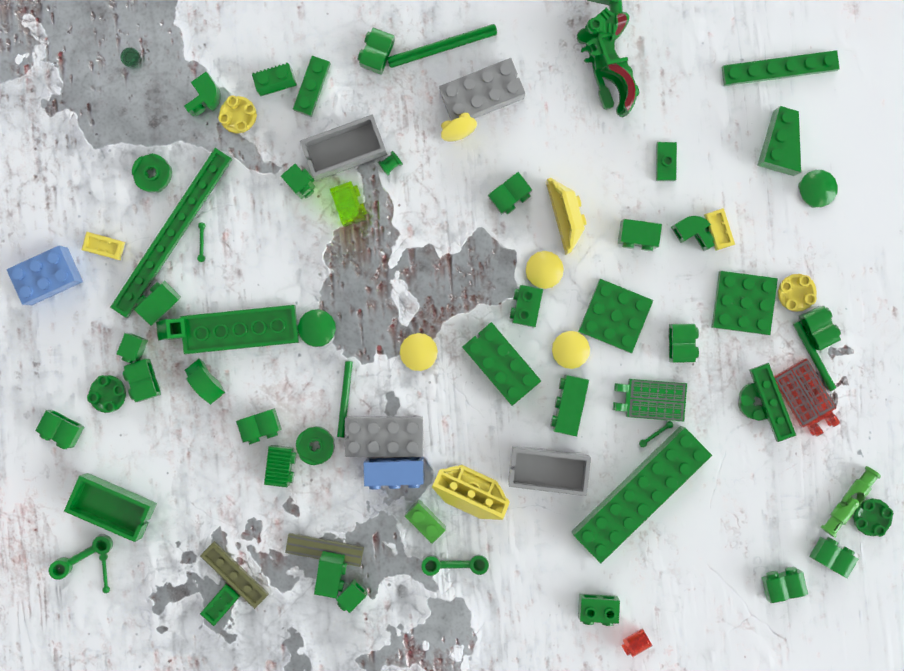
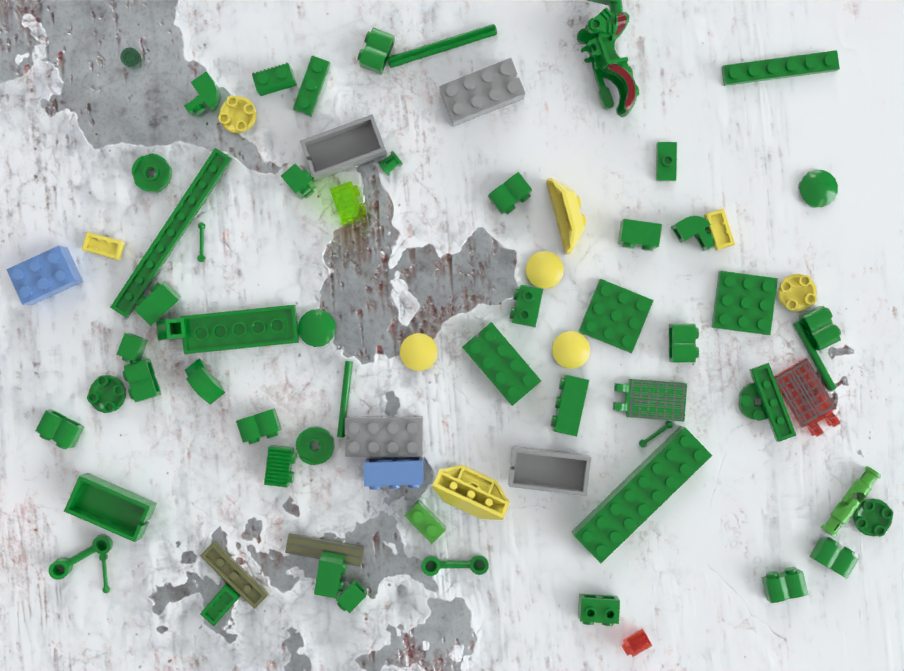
light yellow dish [441,113,477,142] -> none
green wedge [757,106,801,176] -> none

